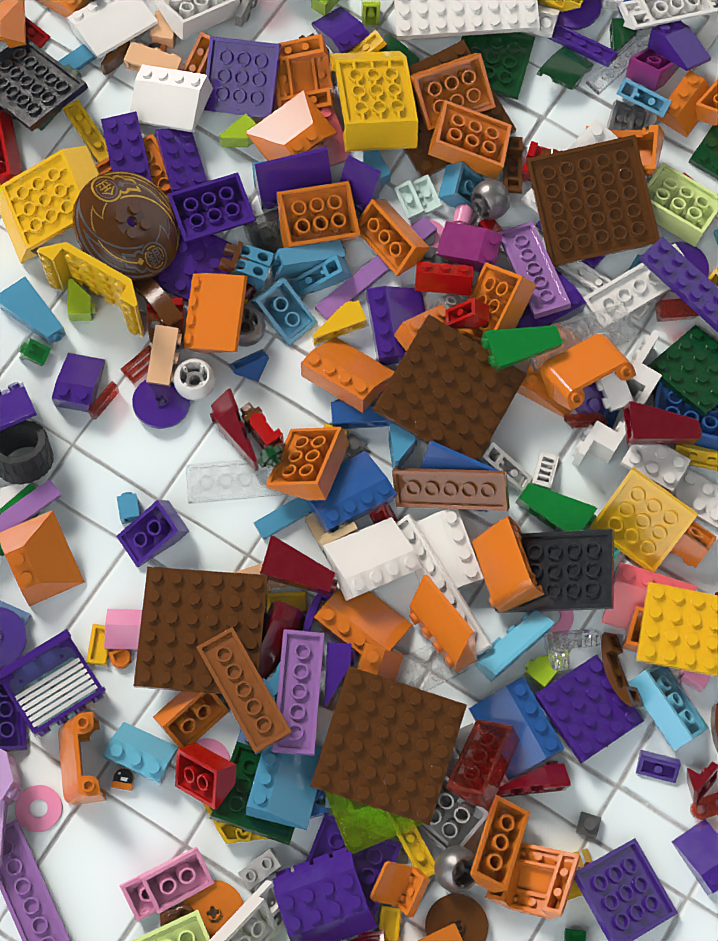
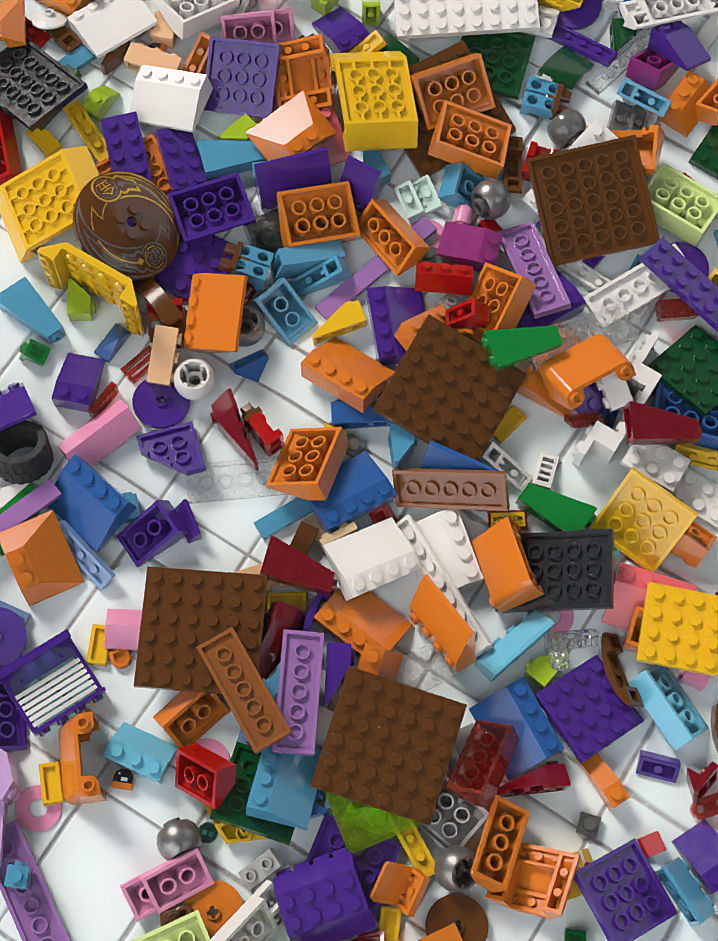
dark green plate [258,444,284,468] -> none
none -> dark azure brick [4,861,33,890]
none -> yellow tile [25,128,63,158]
none -> white dish [31,9,68,29]
none -> yellow tile [38,761,64,806]
none -> reddish brown slope [46,25,83,54]
none -> blue slope [48,454,137,552]
none -> bright pink slope [57,399,142,467]
none -> medium blue plate [59,520,116,590]
none -> lime slope [83,85,120,122]
none -> blue slope [94,323,131,363]
none -> dark purple plate [136,421,207,476]
none -> flat silver wheel [157,818,202,861]
none -> dark purple slope [175,499,202,543]
none -> dark azure slope [196,140,267,181]
none -> tile [199,822,218,844]
none -> bright pink slope [220,8,295,44]
none -> reddish brown slope [290,521,319,556]
none -> tile [487,510,528,530]
none -> yellow tile [492,404,527,445]
none -> dark azure hips [519,75,572,120]
none -> dark grey wheel [547,108,587,148]
none -> orange slope [576,753,630,811]
none -> slope [637,831,666,858]
none -> dark azure slope [655,857,716,926]

